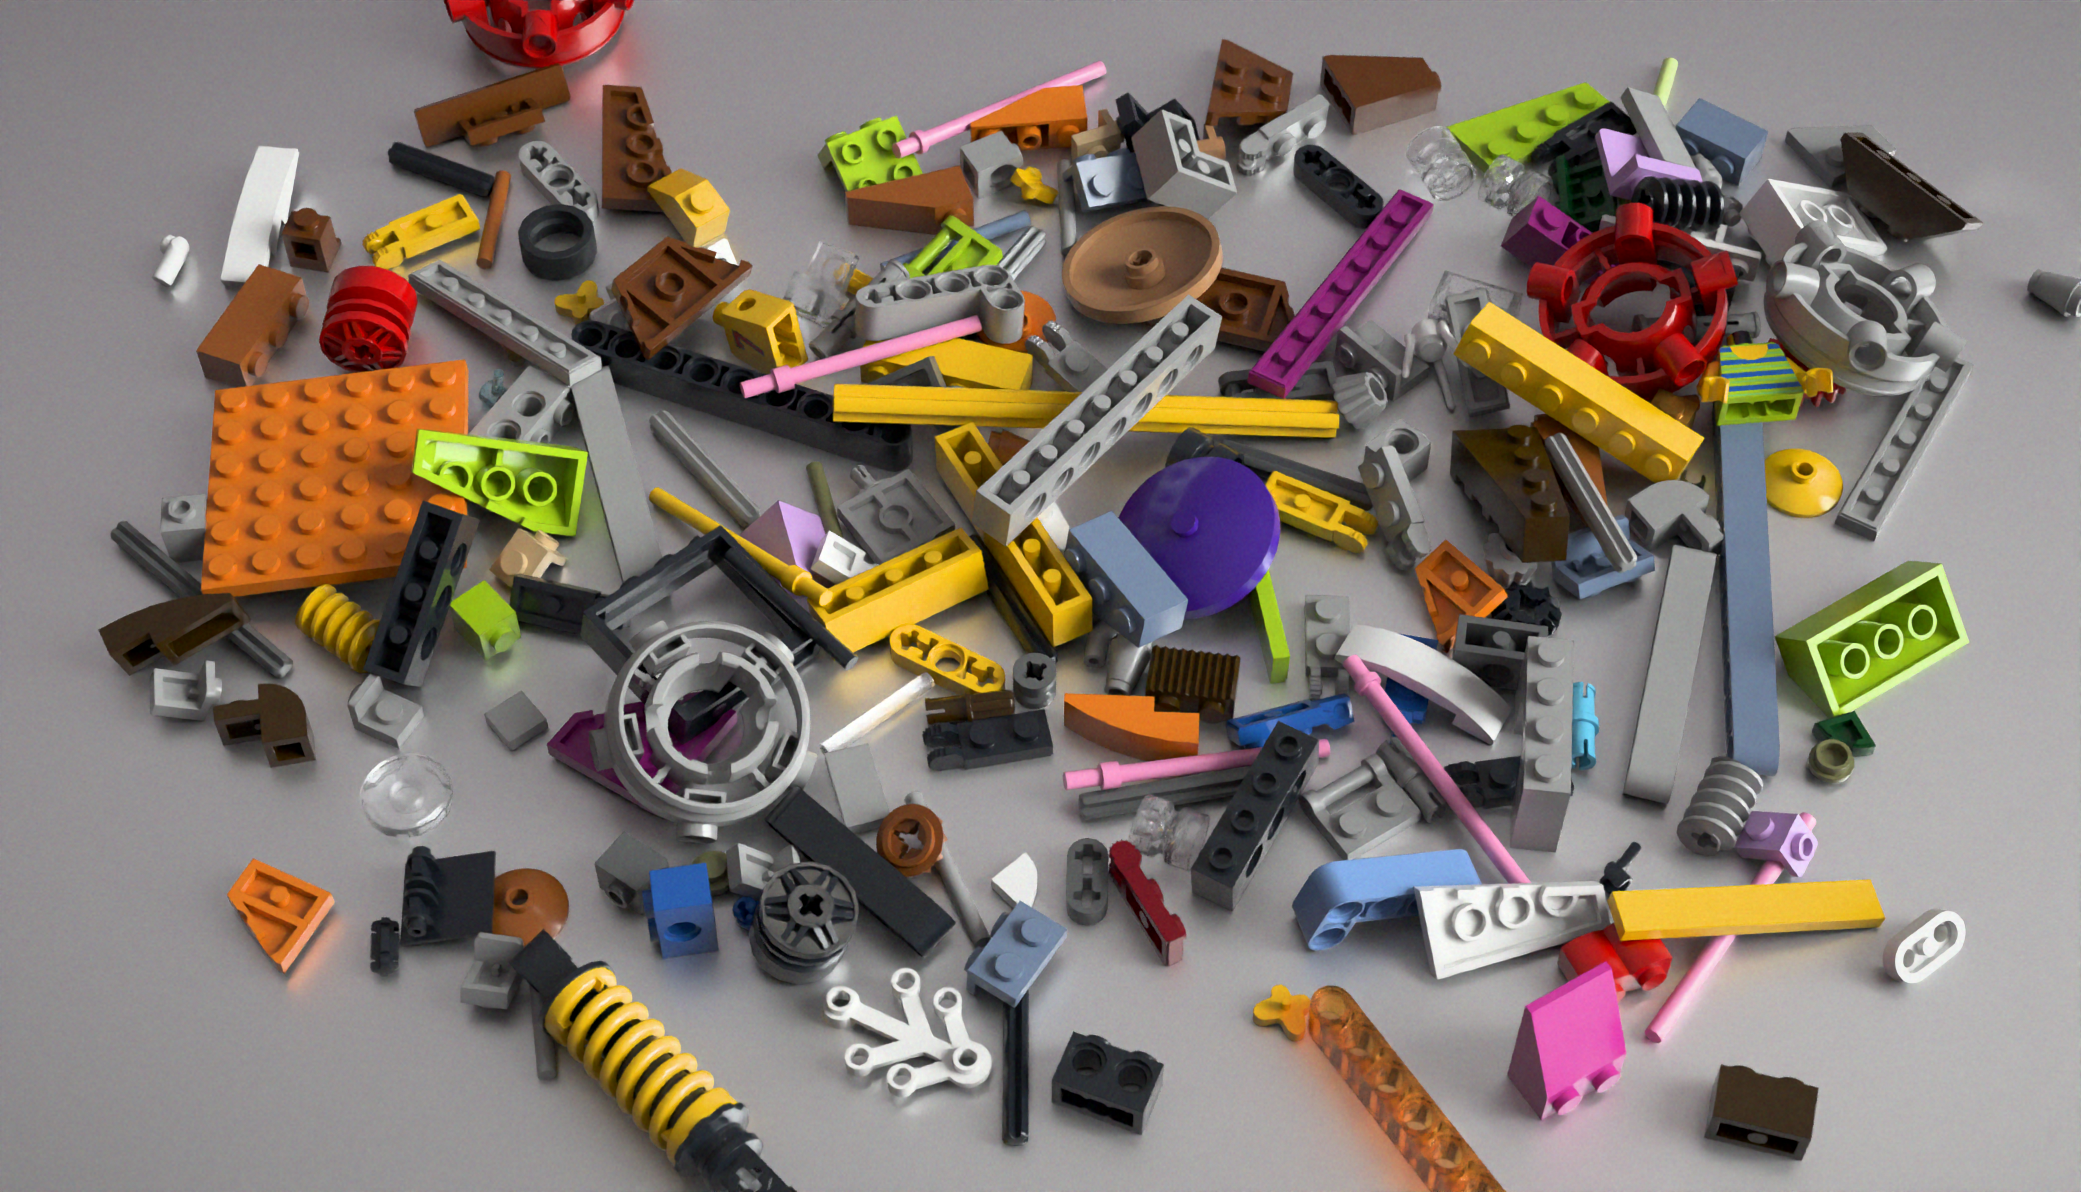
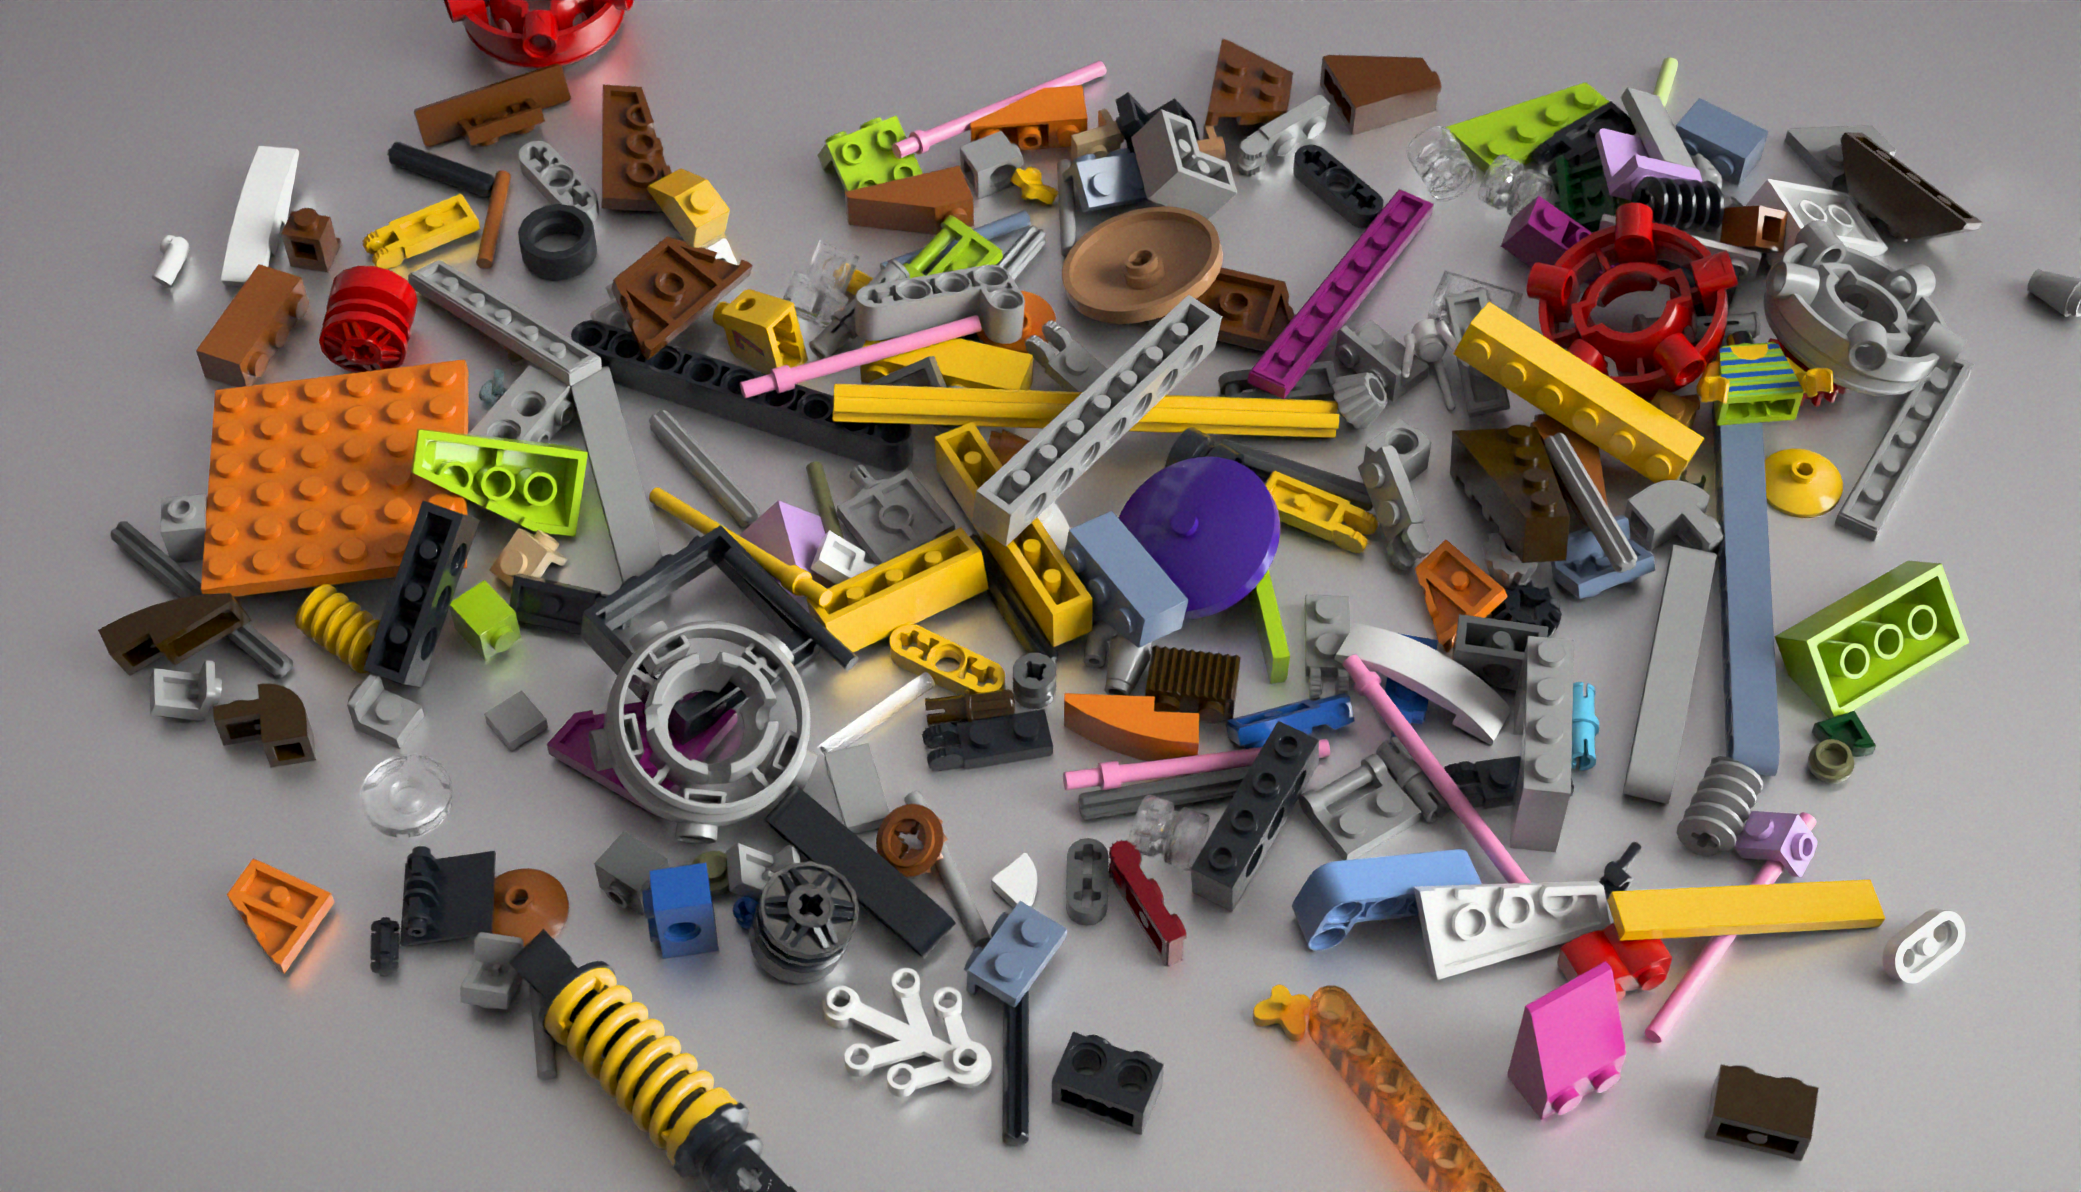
yellow piece [554,280,604,325] -> none
none -> dark orange brick [1720,205,1788,253]

